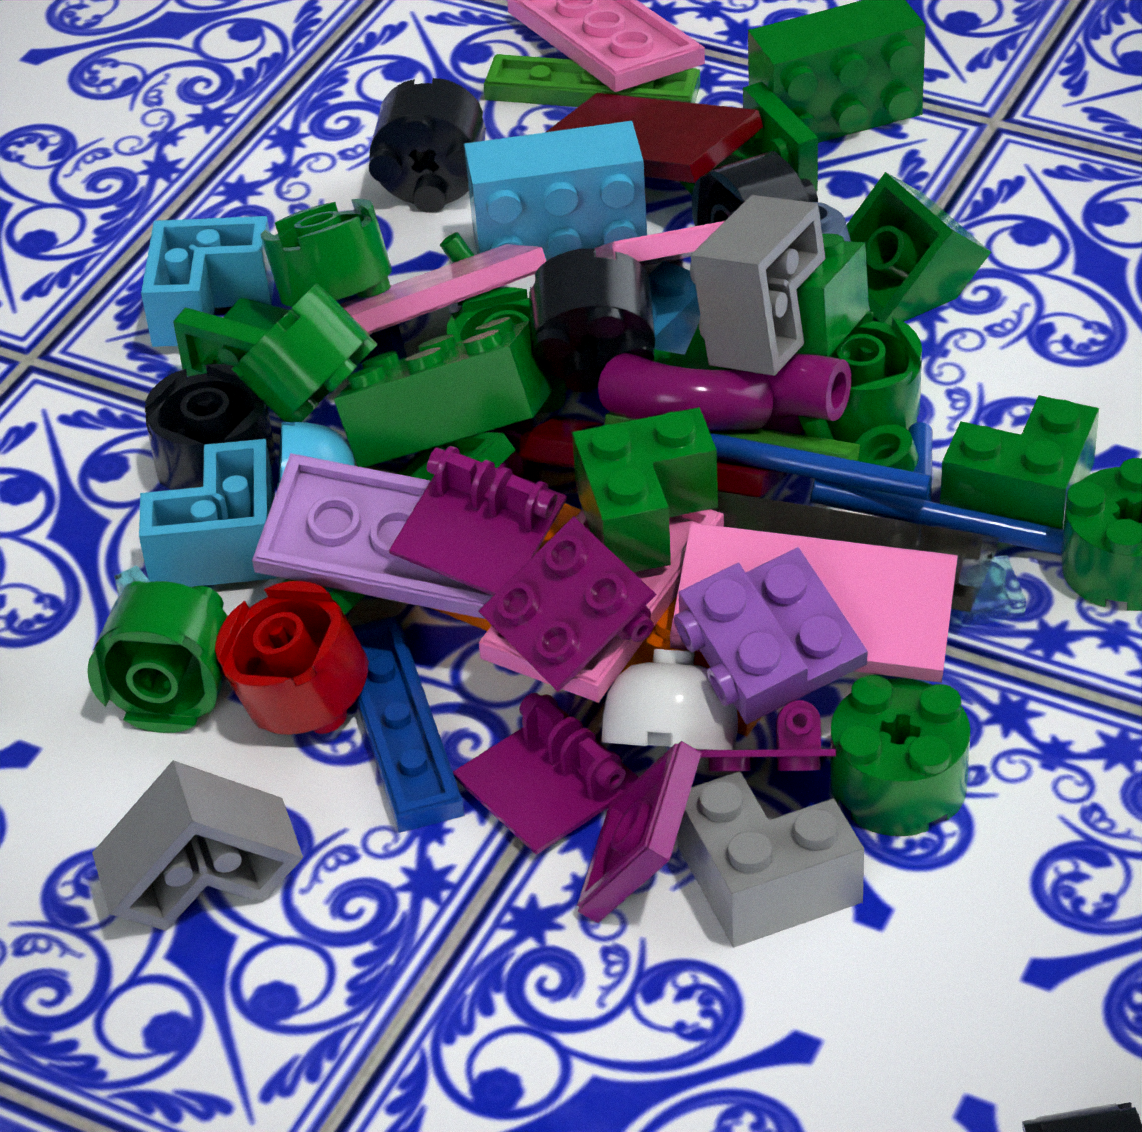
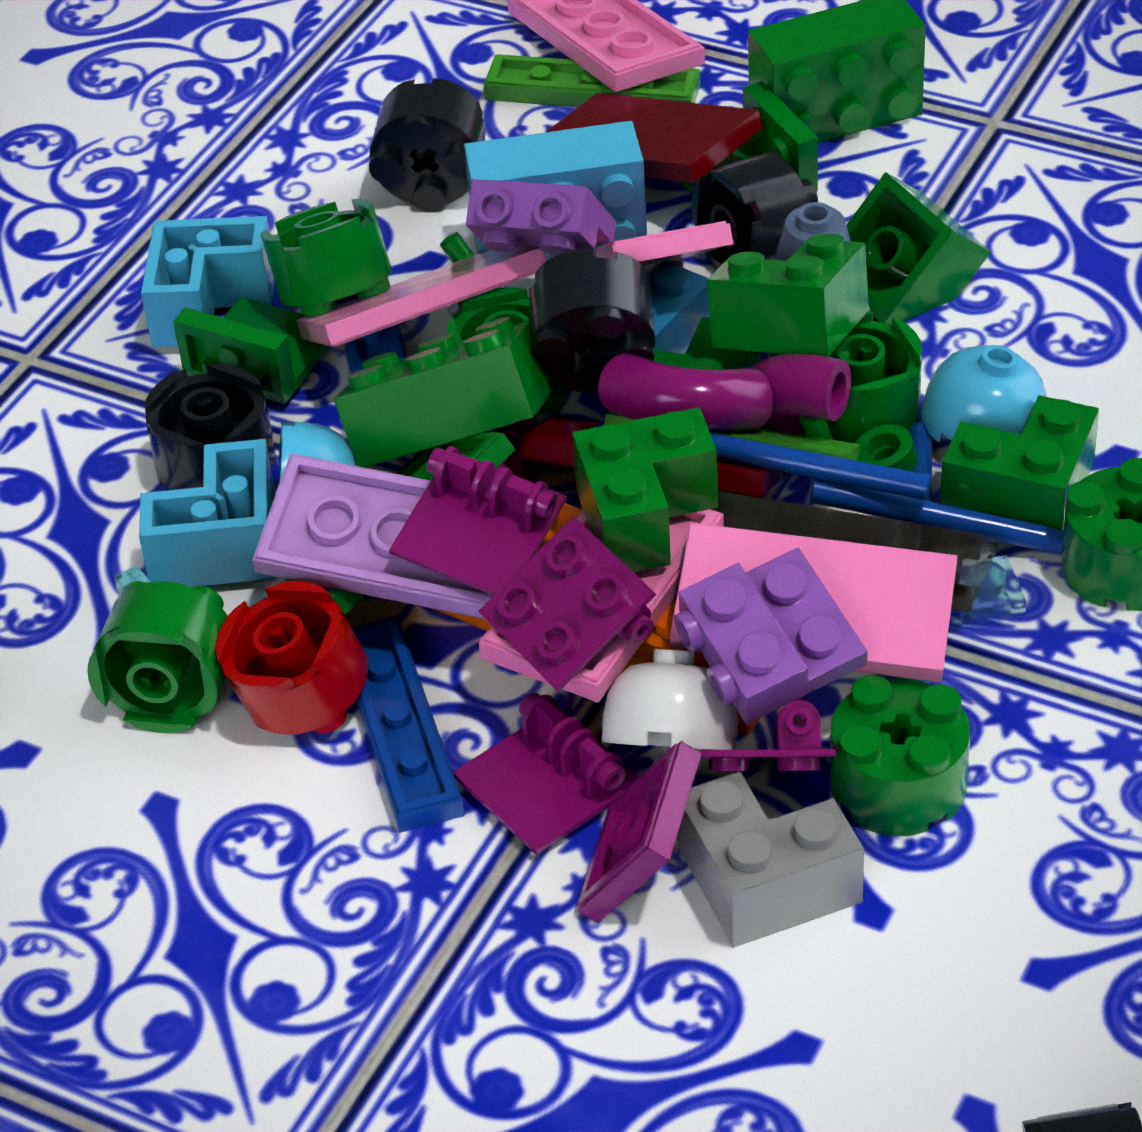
light grey brick [92,760,303,931] -> none
green brick [232,283,377,422] -> none
light grey brick [690,195,826,376] -> none
none -> medium lavender plate [465,179,616,255]
none -> medium azure cylinder [921,345,1047,442]

